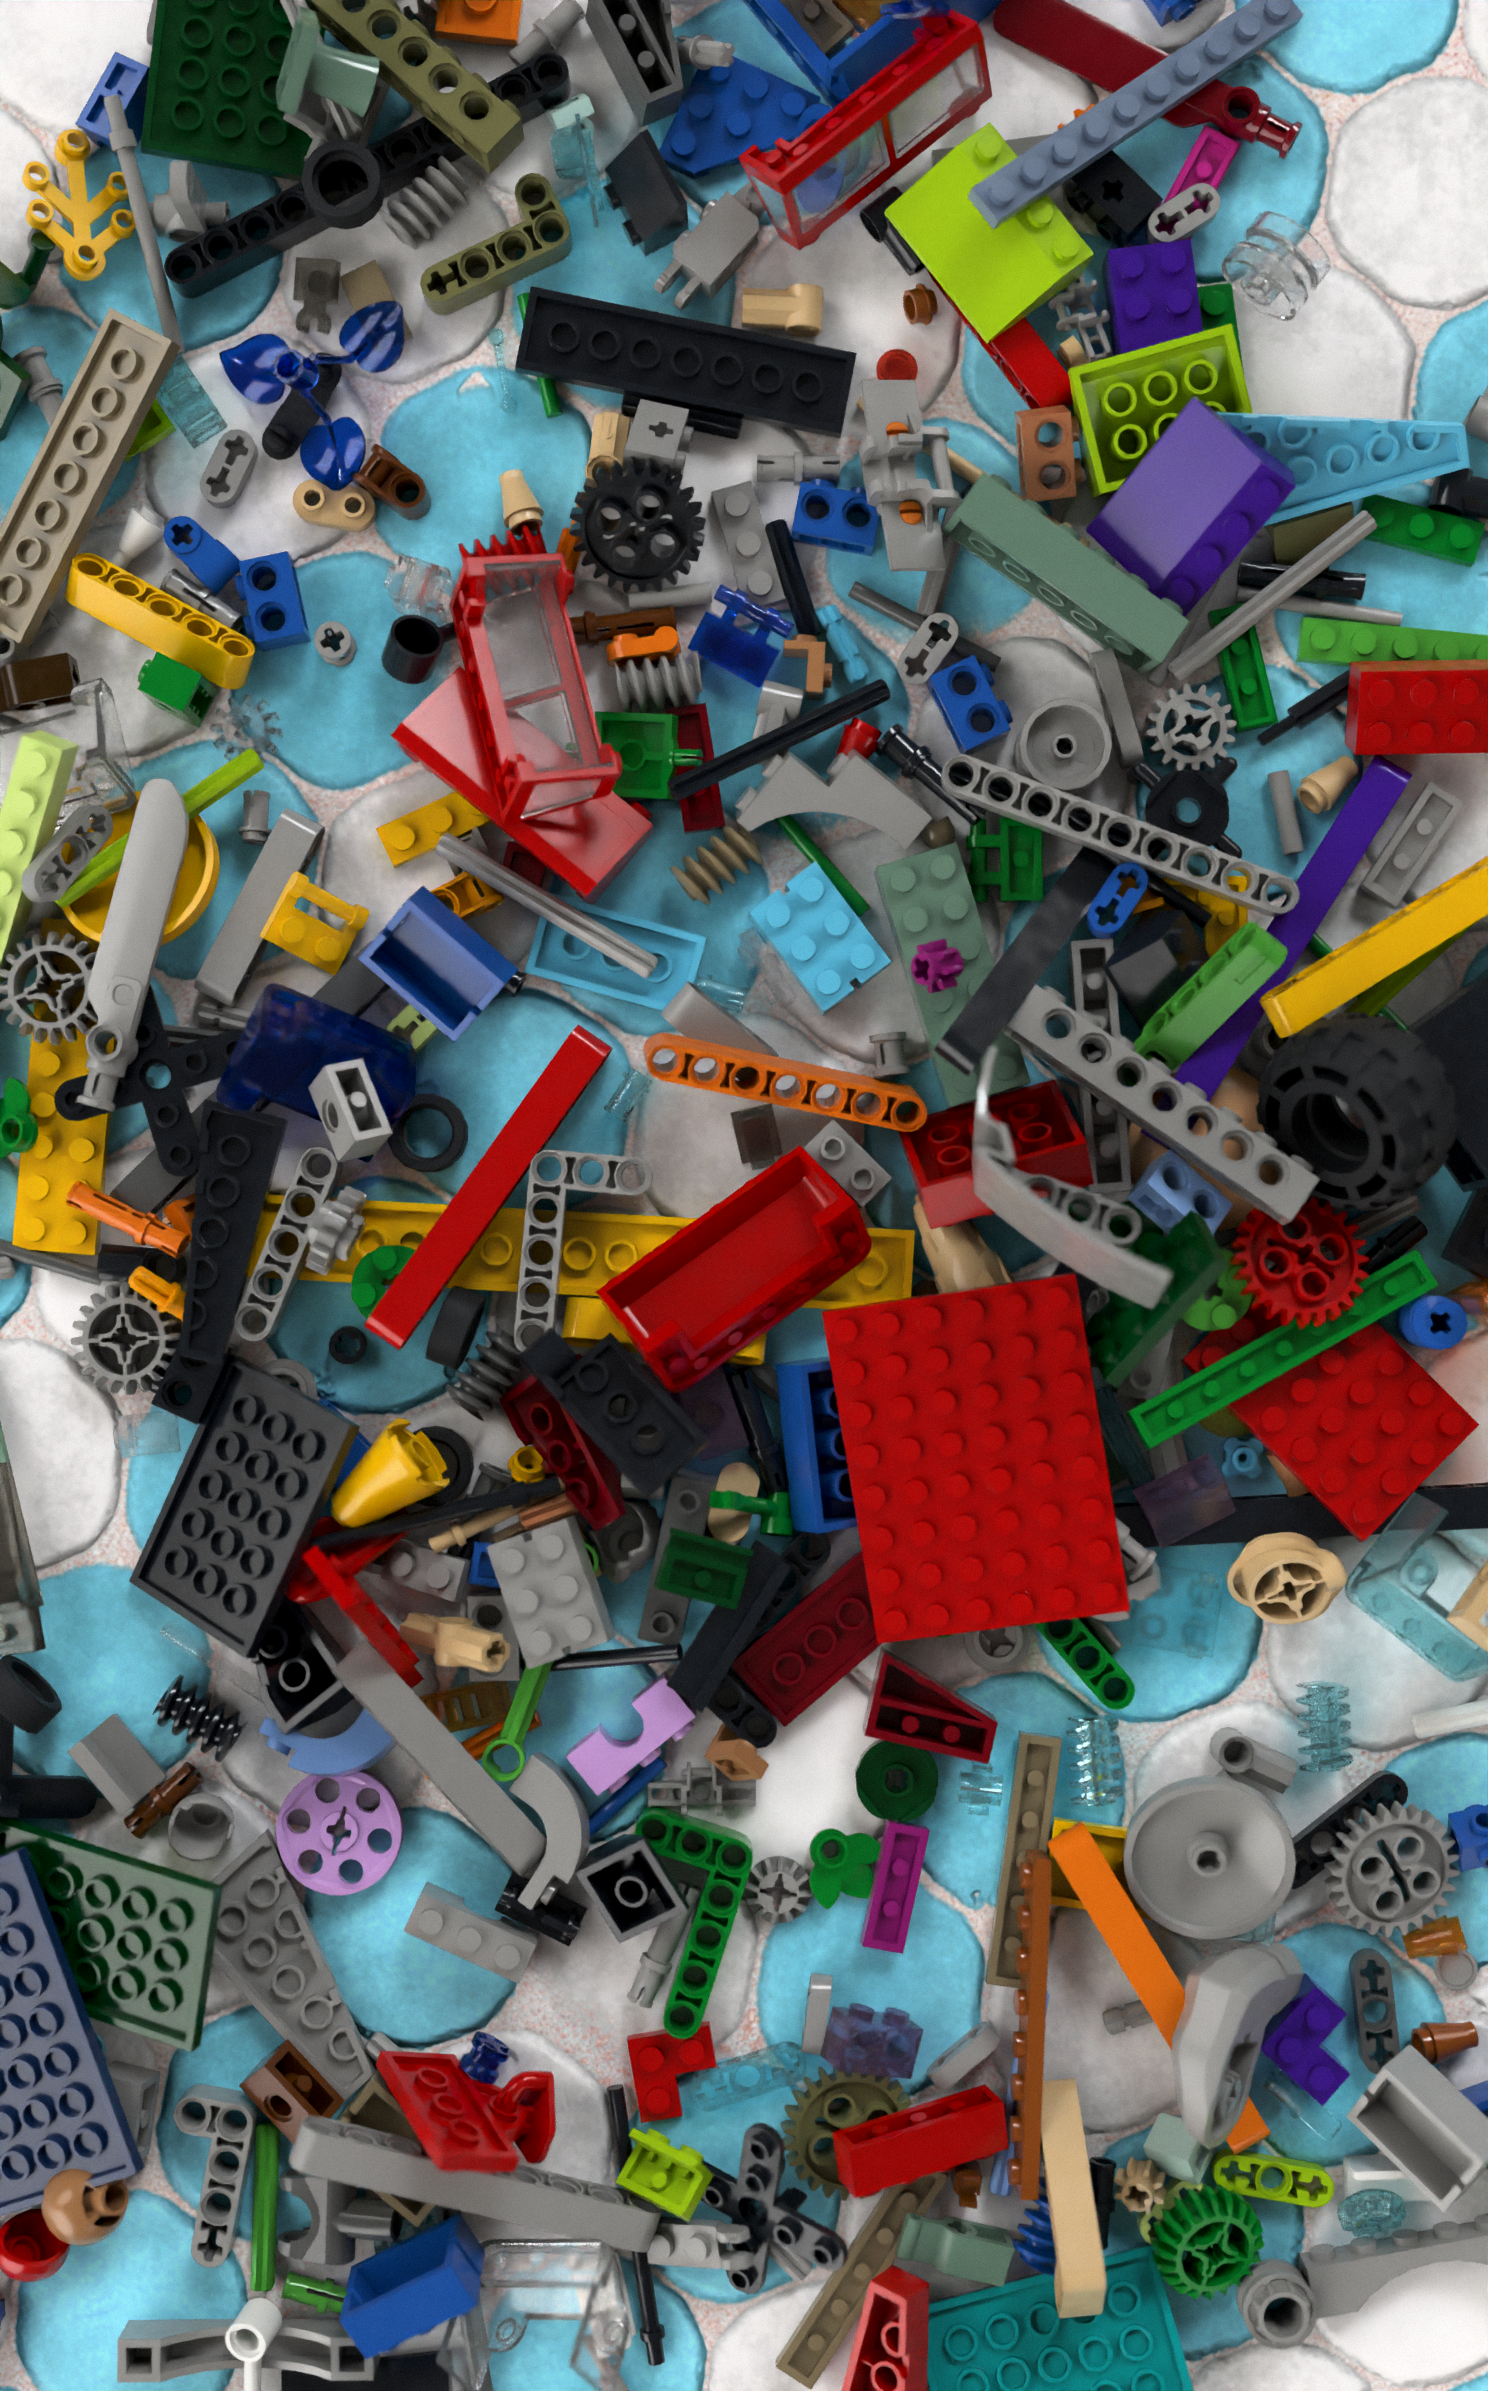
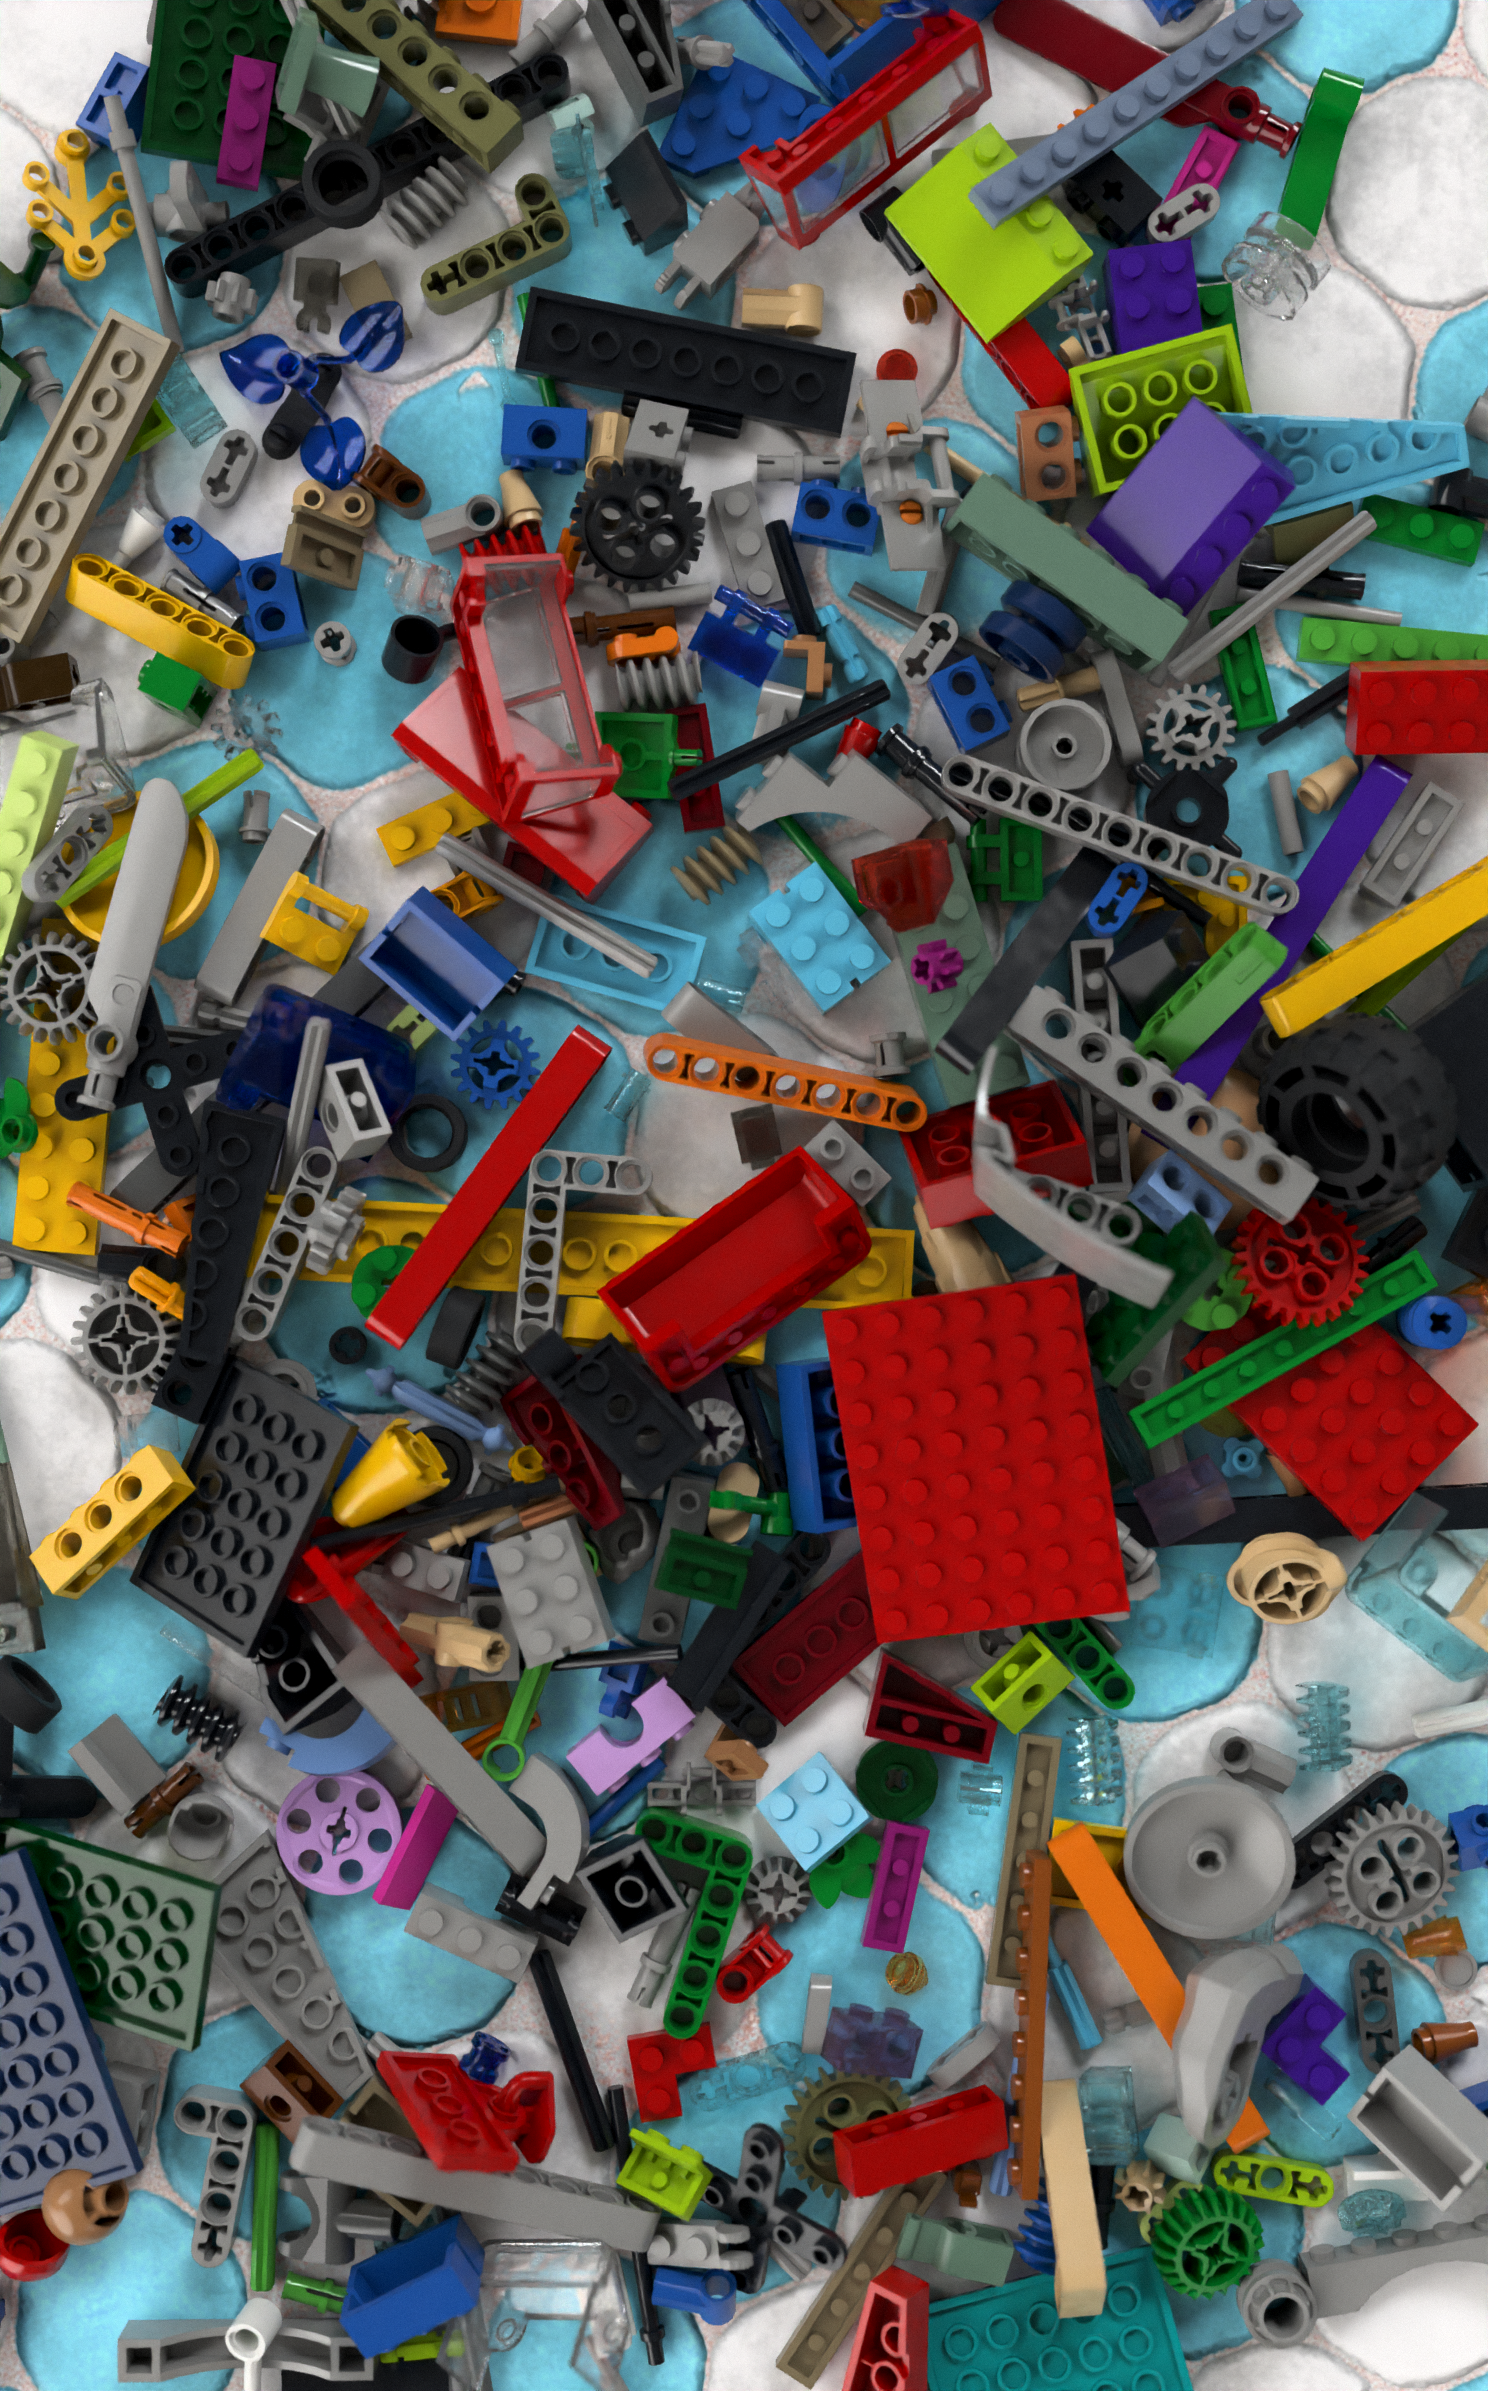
none -> yellow brick [29,1444,196,1600]
none -> light grey gear [204,272,259,324]
none -> magenta plate [216,55,277,192]
none -> light grey axle [274,1016,332,1196]
none -> dark tan plate [280,505,368,591]
none -> light blue wheel [365,1365,514,1456]
none -> dark pink tile [372,1784,458,1910]
none -> lime axle [379,2329,461,2363]
none -> light grey piece [420,494,506,556]
none -> blue gear [450,1020,541,1110]
none -> blue brick [501,404,589,475]
none -> black axle [529,1949,615,2152]
none -> blue plate [598,1640,649,1719]
none -> blue piece [652,2265,736,2326]
none -> light grey gear [684,1398,745,1466]
none -> red piece [716,1922,794,2004]
none -> medium azure plate [756,1751,873,1873]
none -> clear red slope [851,839,954,933]
none -> clear orange plate [885,1952,929,1996]
none -> lime brick [970,1630,1076,1735]
none -> dark blue wheel [979,580,1087,684]
none -> tan axle [1016,665,1101,713]
none -> medium azure axle [1047,1933,1103,2050]
none -> clear light blue brick [1079,2066,1140,2165]
none -> green beam [1270,67,1365,252]

